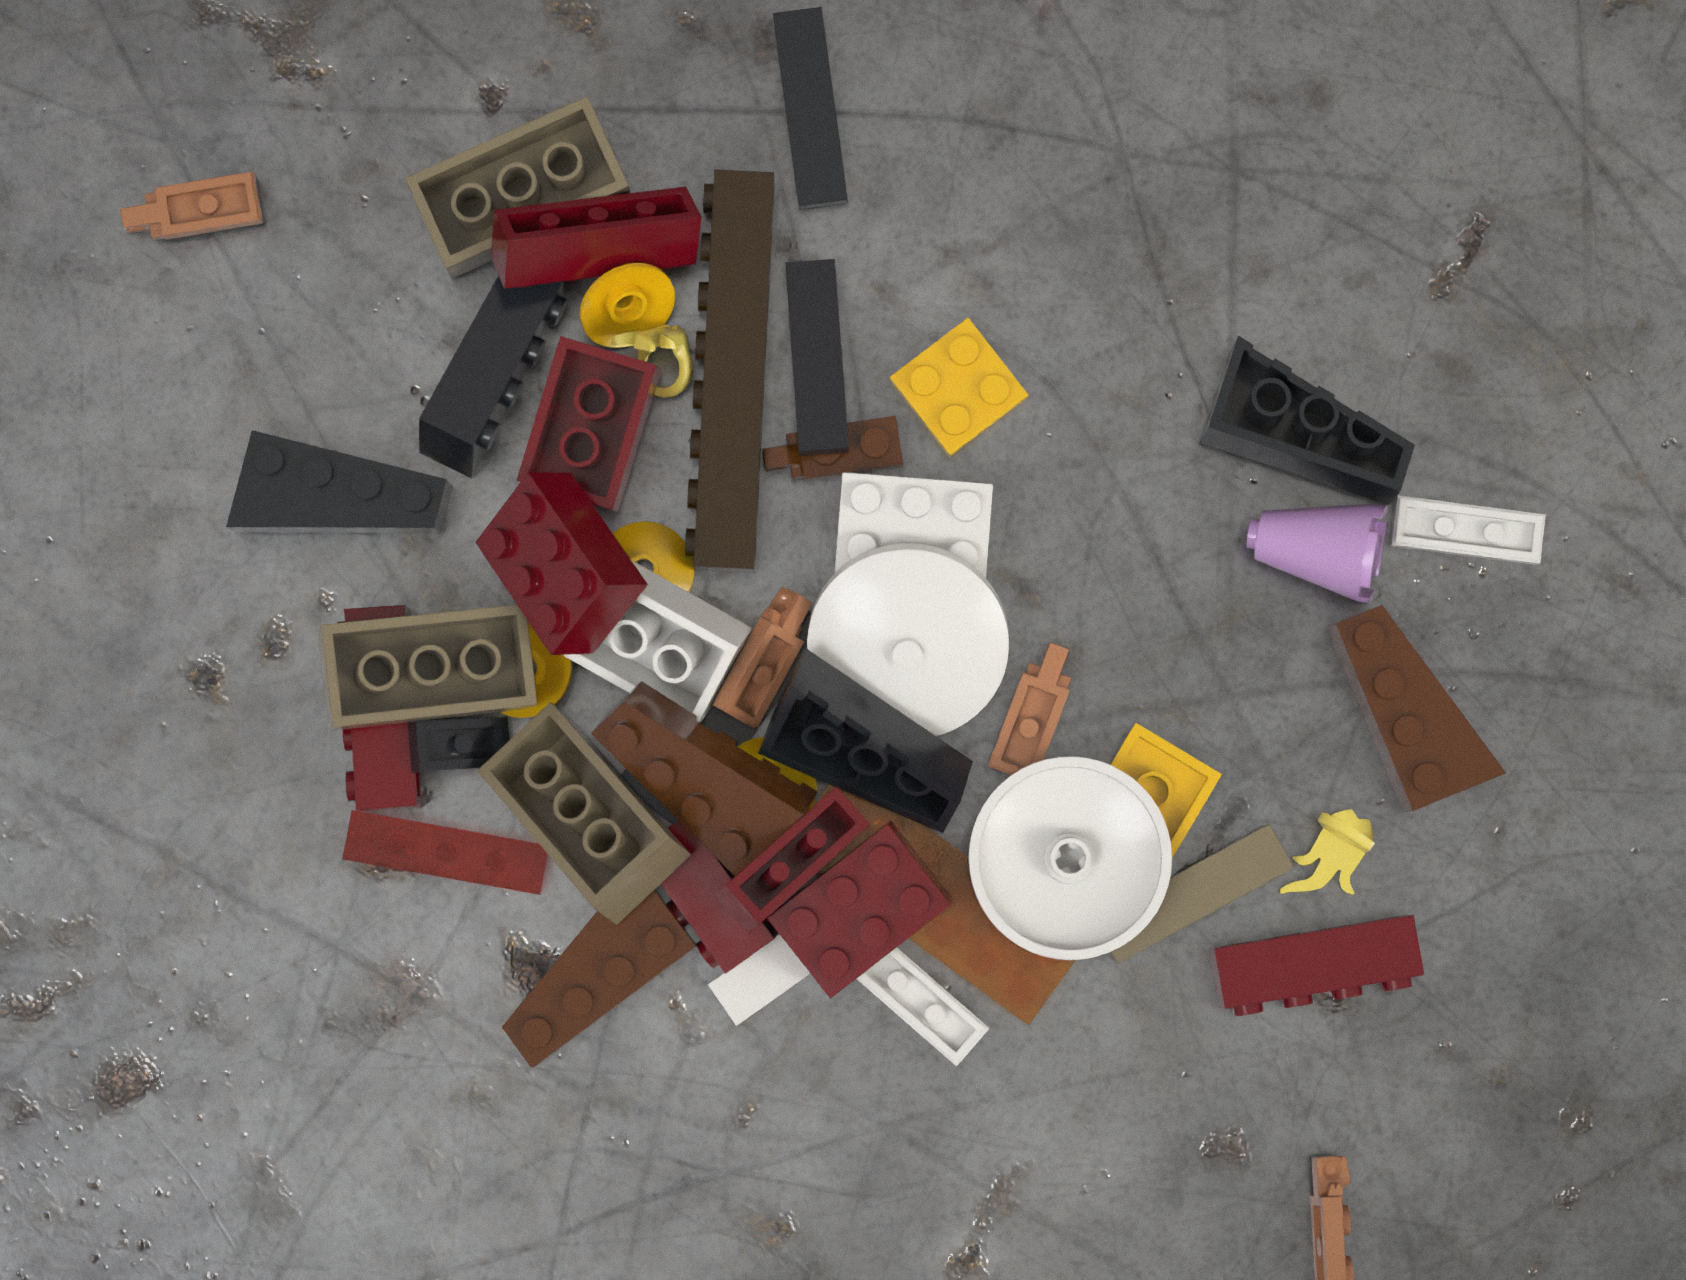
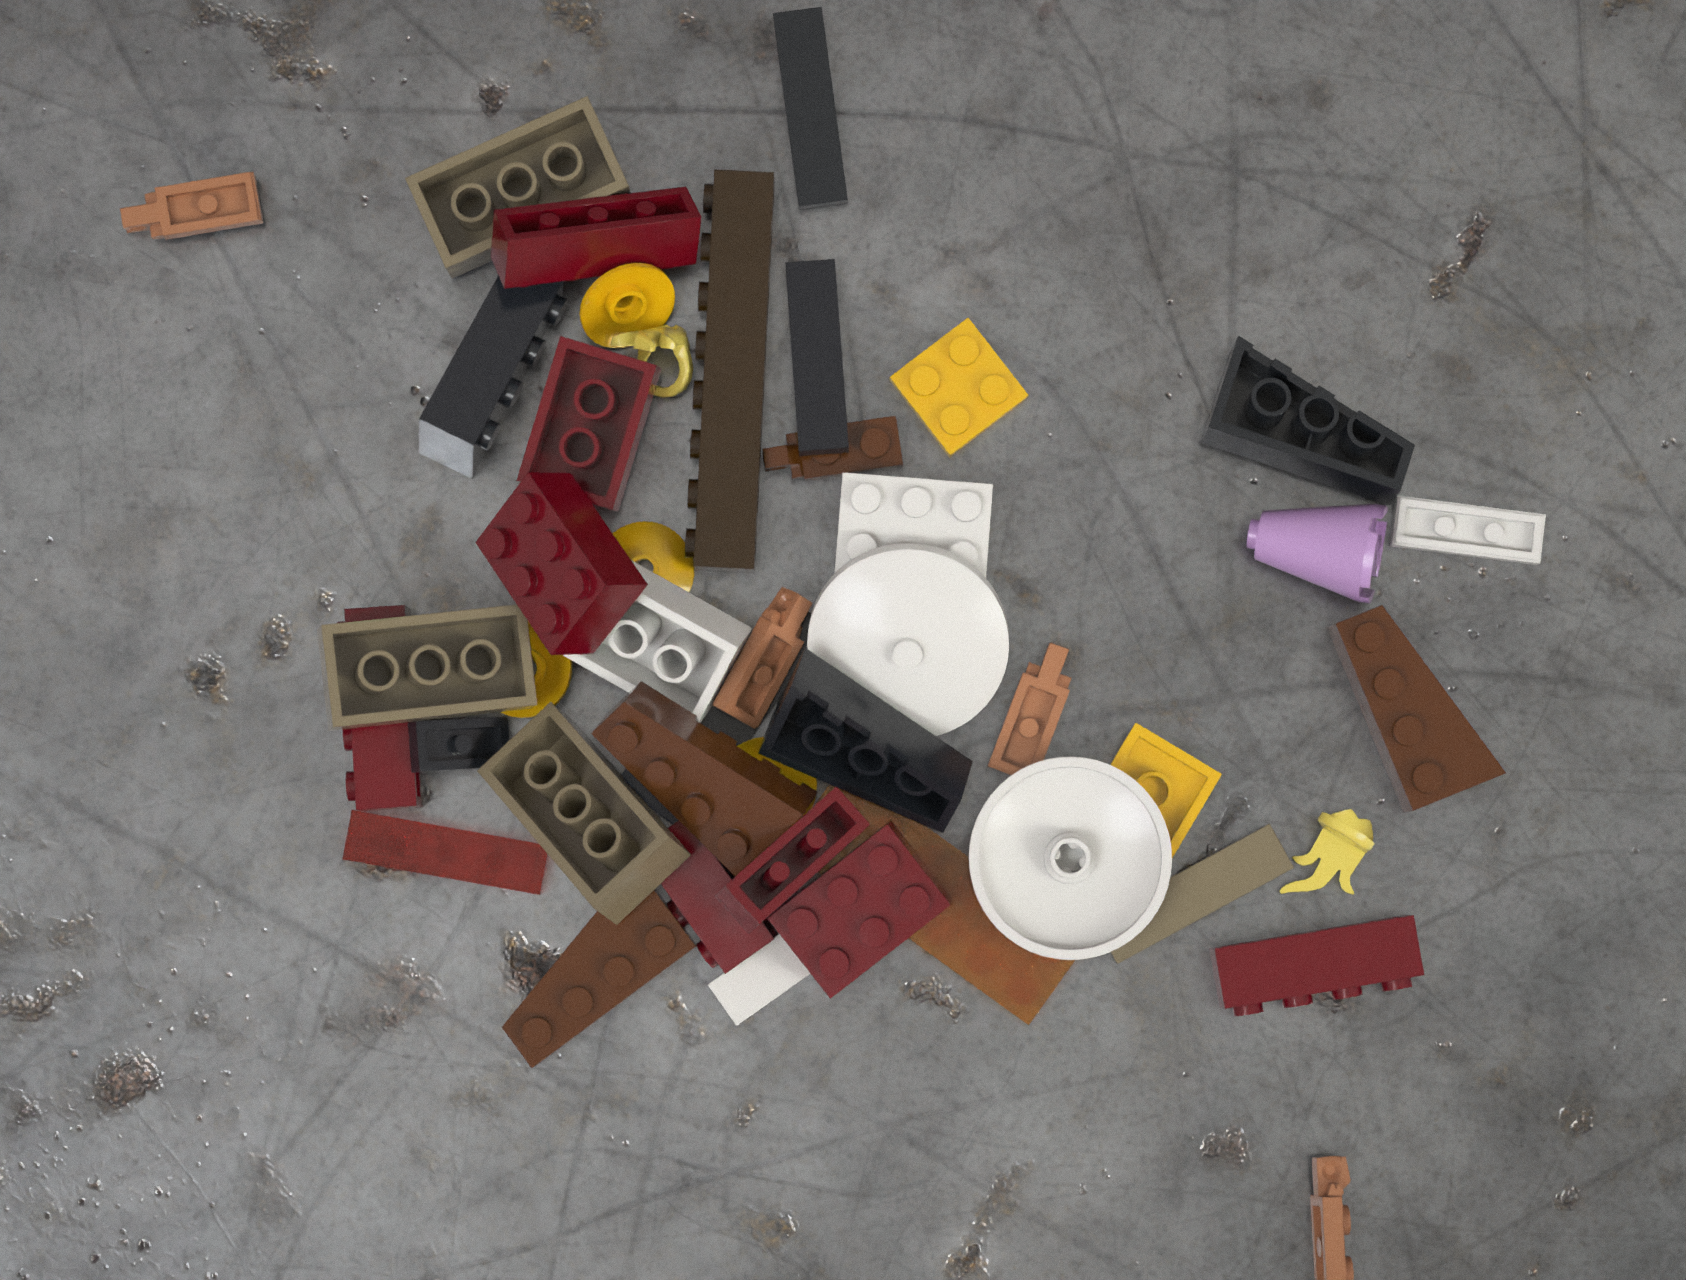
black wedge [226,430,453,534] -> none
white tile [857,947,989,1066] -> none

